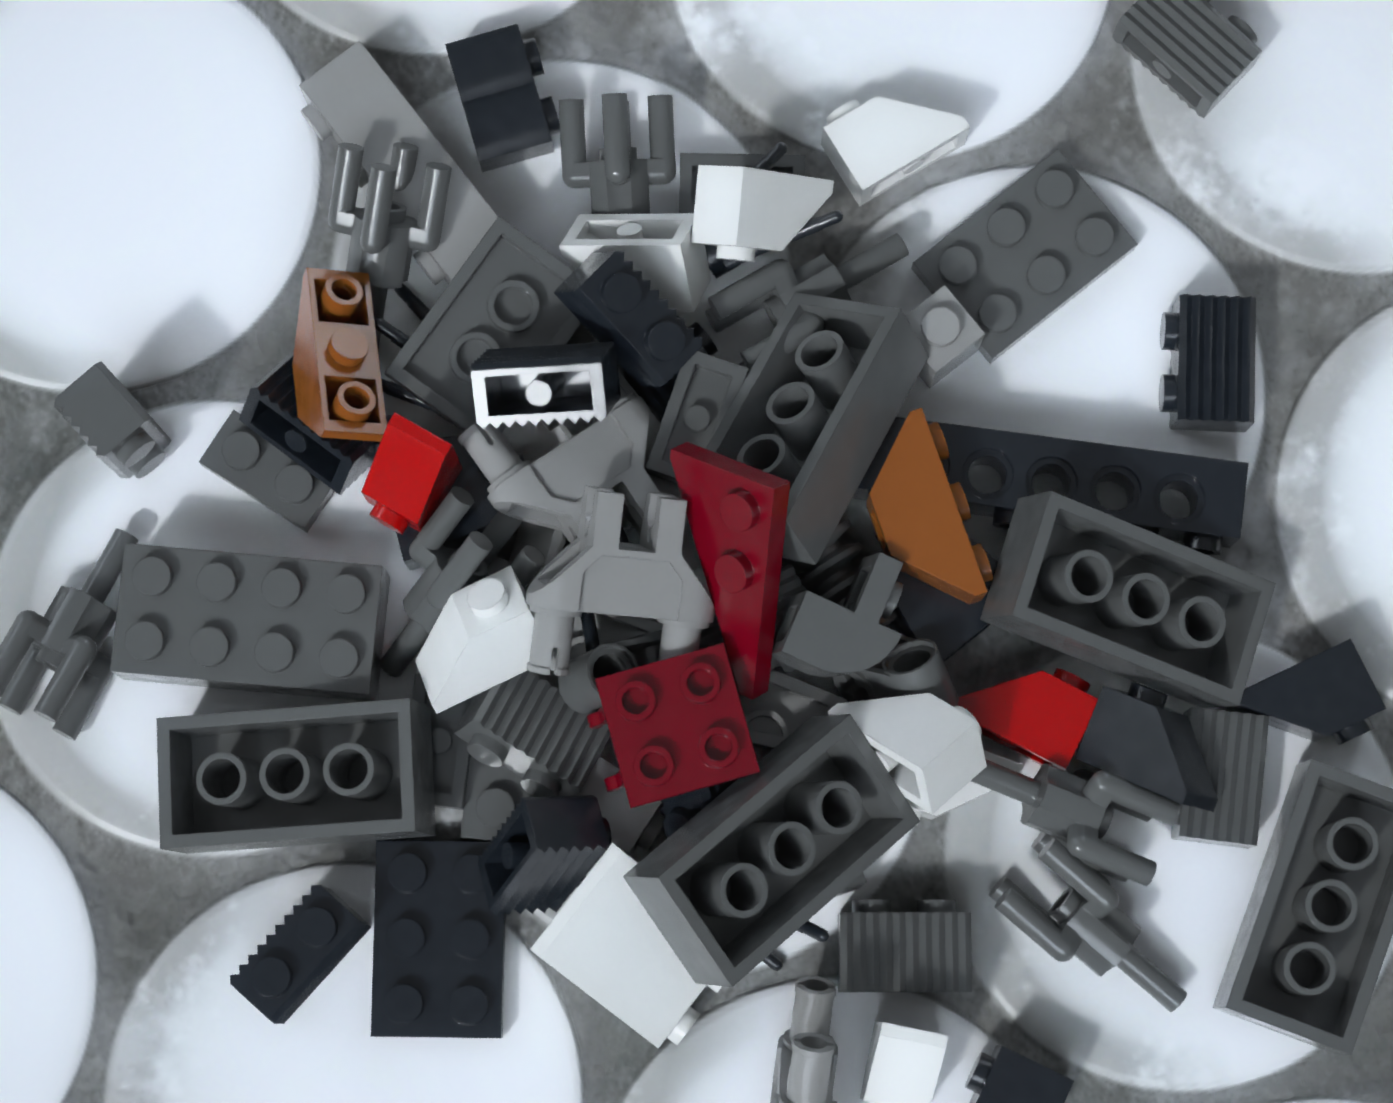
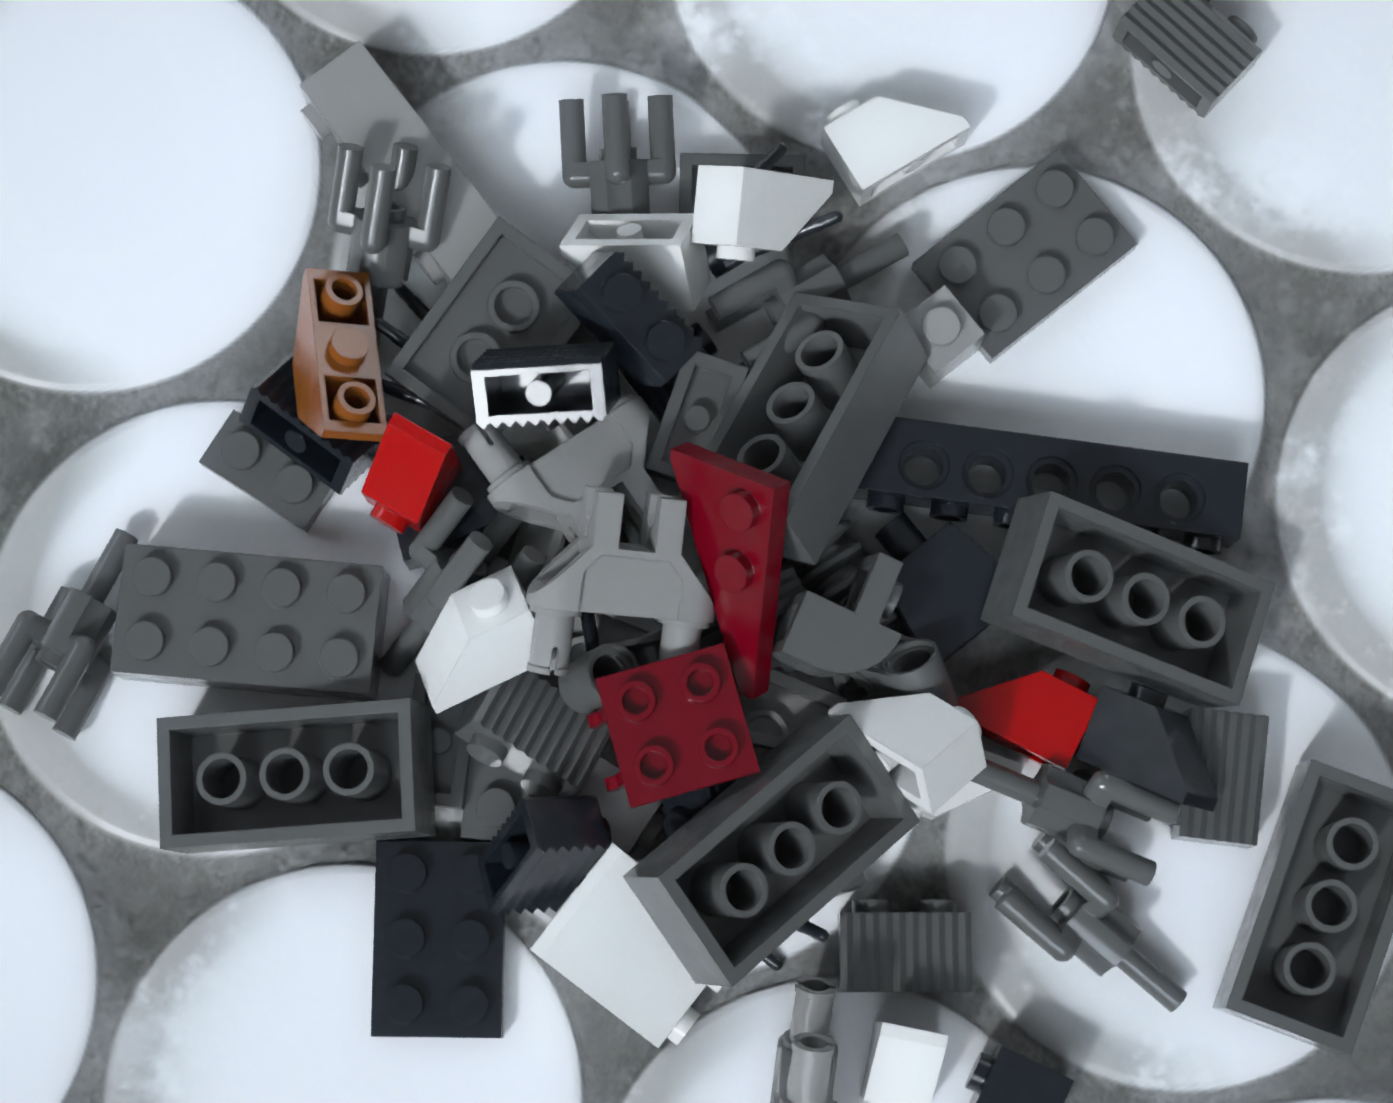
dark grey brick [54,361,172,479] -> none
black brick [230,885,371,1024] -> none
black brick [445,24,560,172] -> none
dark orange slope [866,408,993,605] -> none
black brick [1159,294,1256,432] -> none
black slope [1227,639,1386,745] -> none

